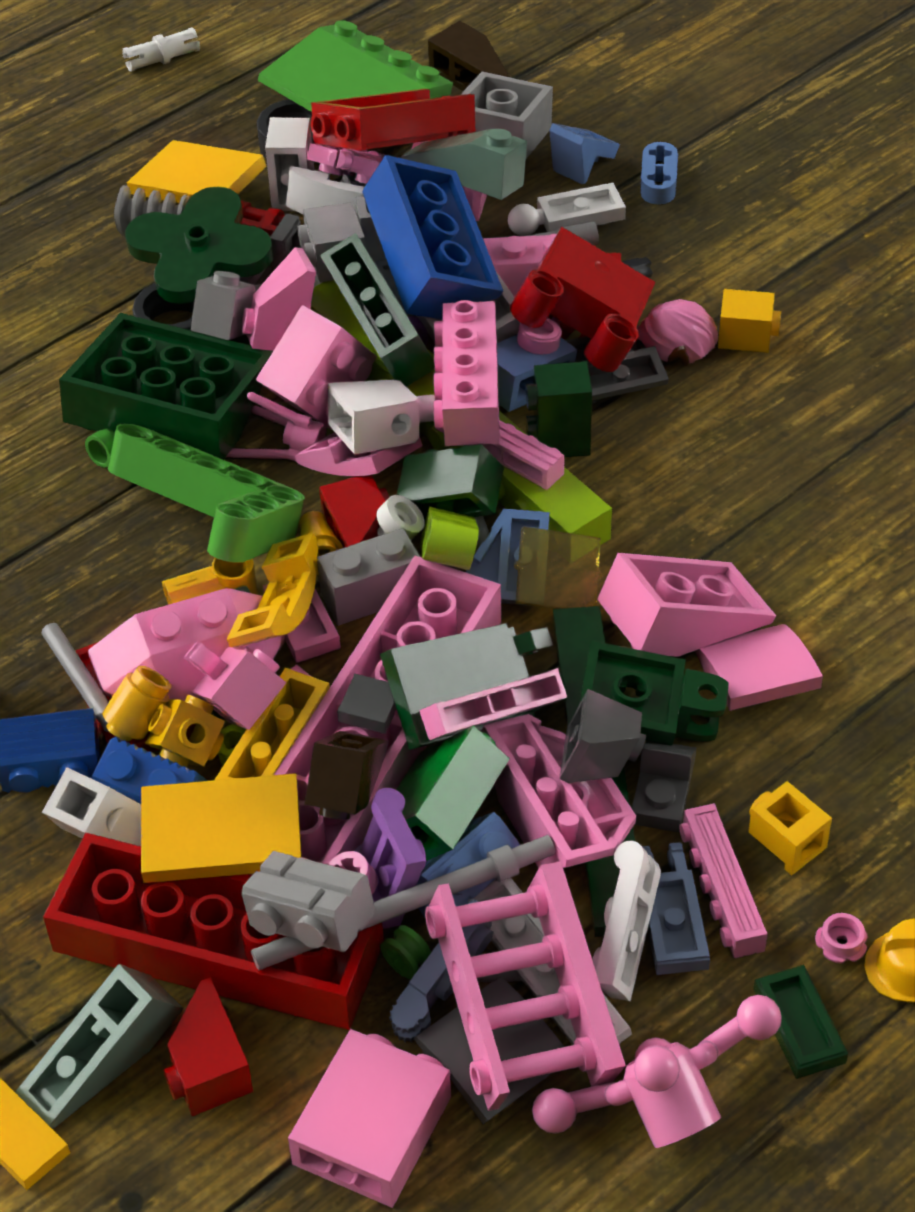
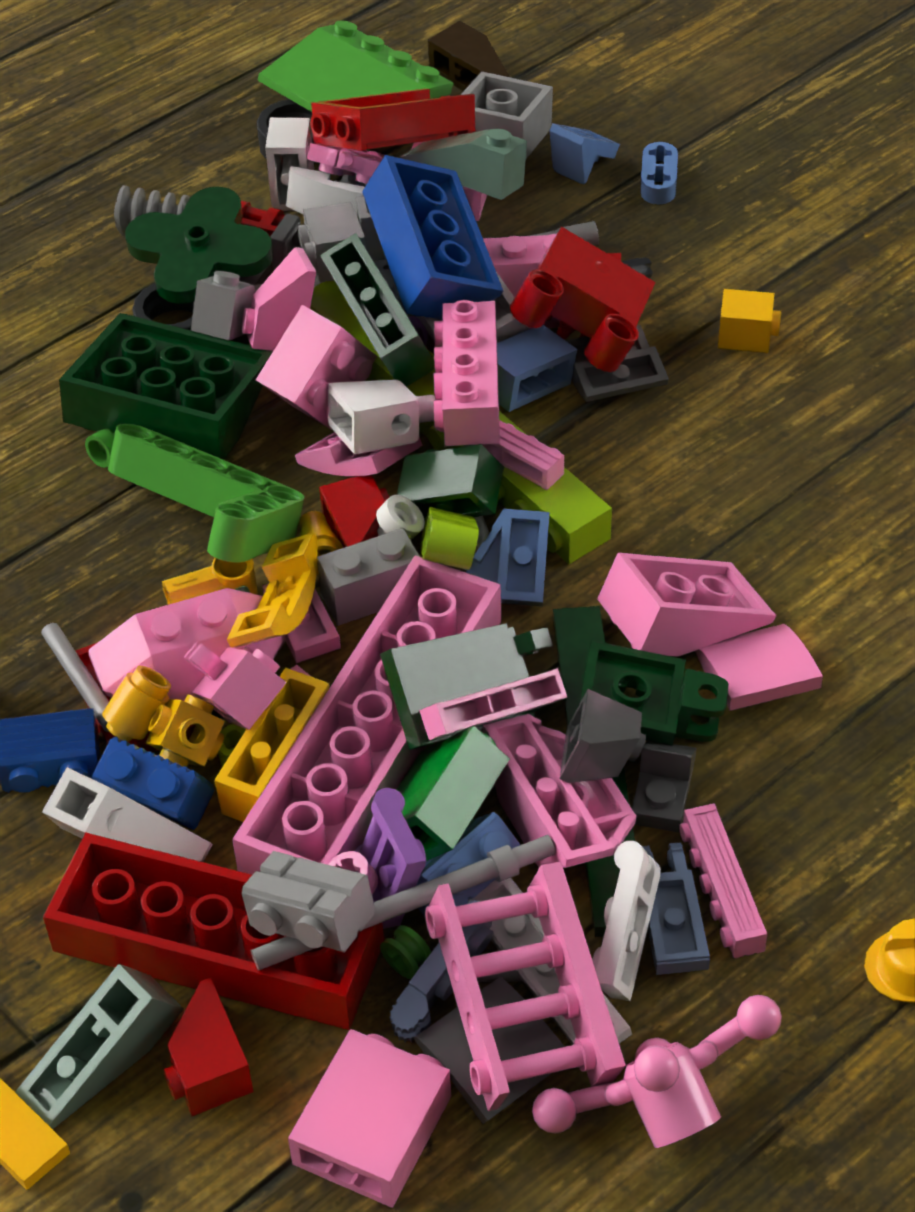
white pin [123,27,200,72] -> none
yellow tile [126,140,267,203] -> none
yellow tile [141,773,302,883] -> none
bright pink plant [225,392,327,462] -> none
dark brown slope [304,731,389,820] -> none
dark grey tile [337,674,397,734] -> none
white plate [508,183,626,236] -> none
clear yellow piece [514,526,603,609] -> none
bright pink tile [517,318,562,355] -> none
dark green brick [526,361,592,457] -> none
bright pink hair [637,299,718,366] -> none
yellow brick [748,781,832,876] -> none
dark green tile [753,965,848,1079] -> none
bright pink plate [815,913,868,963] -> none

